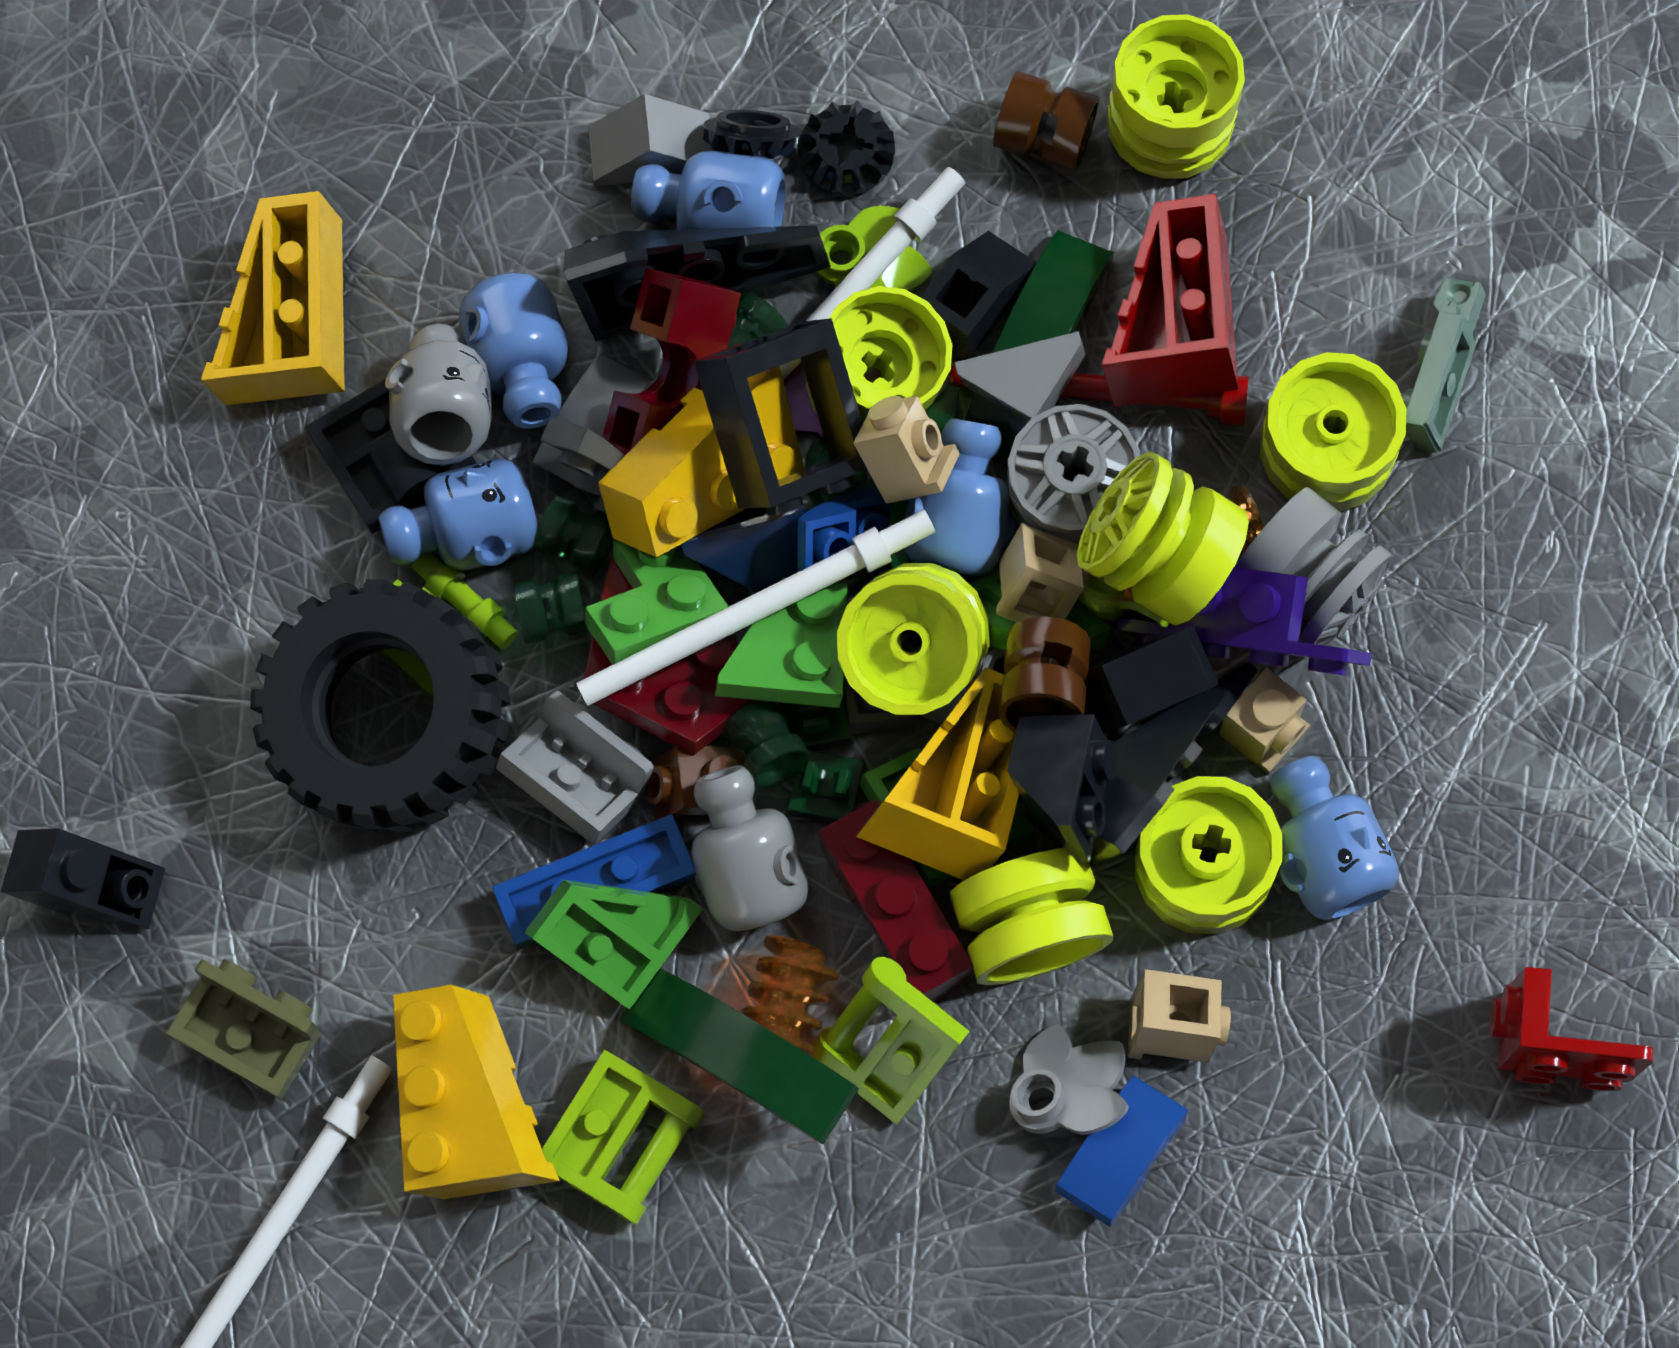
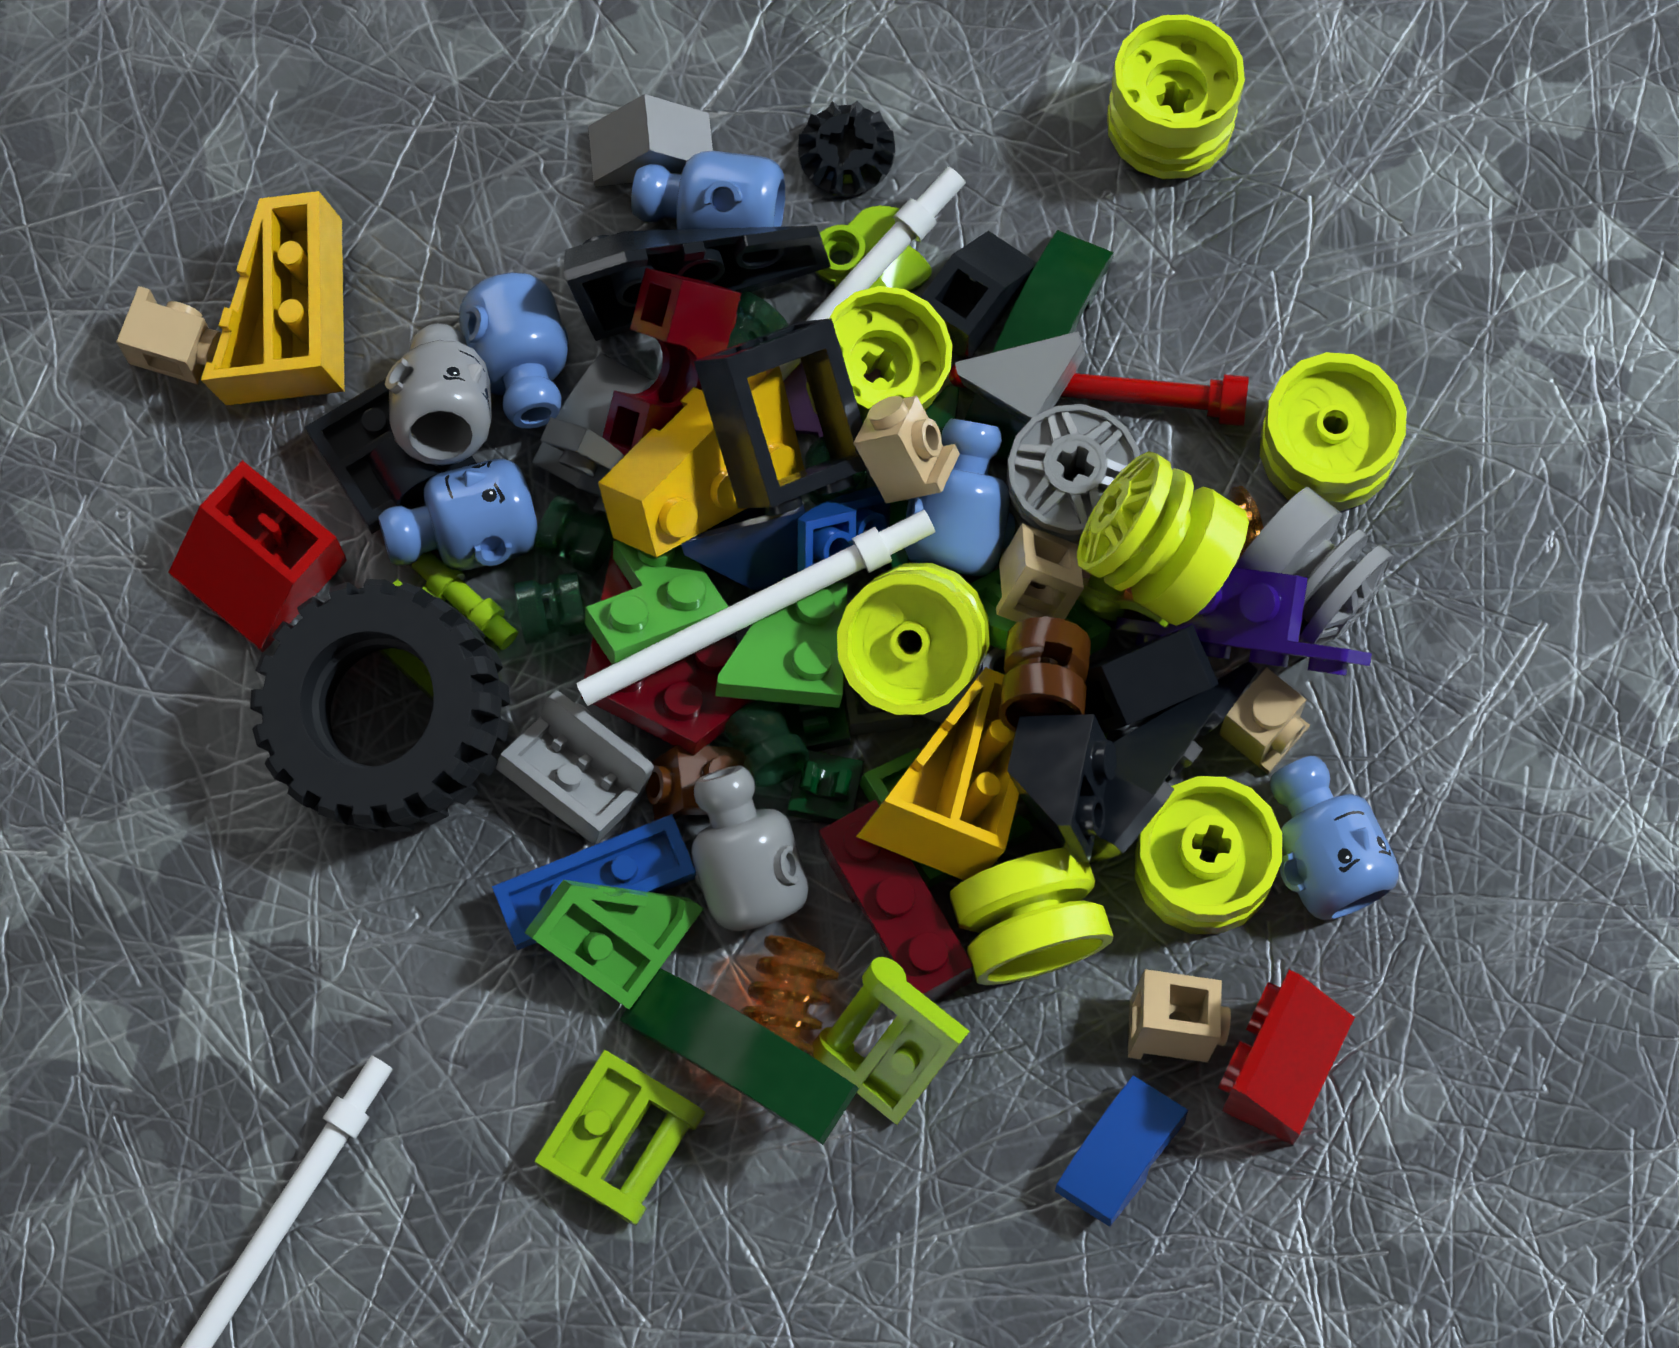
black slope [1,828,165,929] -> none
olive bracket [166,959,322,1100] -> none
yellow wedge [393,984,560,1199] -> none
black gear [703,110,802,159] -> none
reddish brown wheel [993,71,1100,172] -> none
light grey plate [1009,1023,1129,1135] -> none
red wedge [1101,194,1239,407] -> none
sand green hinge [1403,278,1486,453] -> none
red bracket [1489,967,1654,1091] -> none
none -> tan brick [116,286,221,385]
none -> red slope [168,460,347,653]
none -> red slope [1218,969,1355,1145]

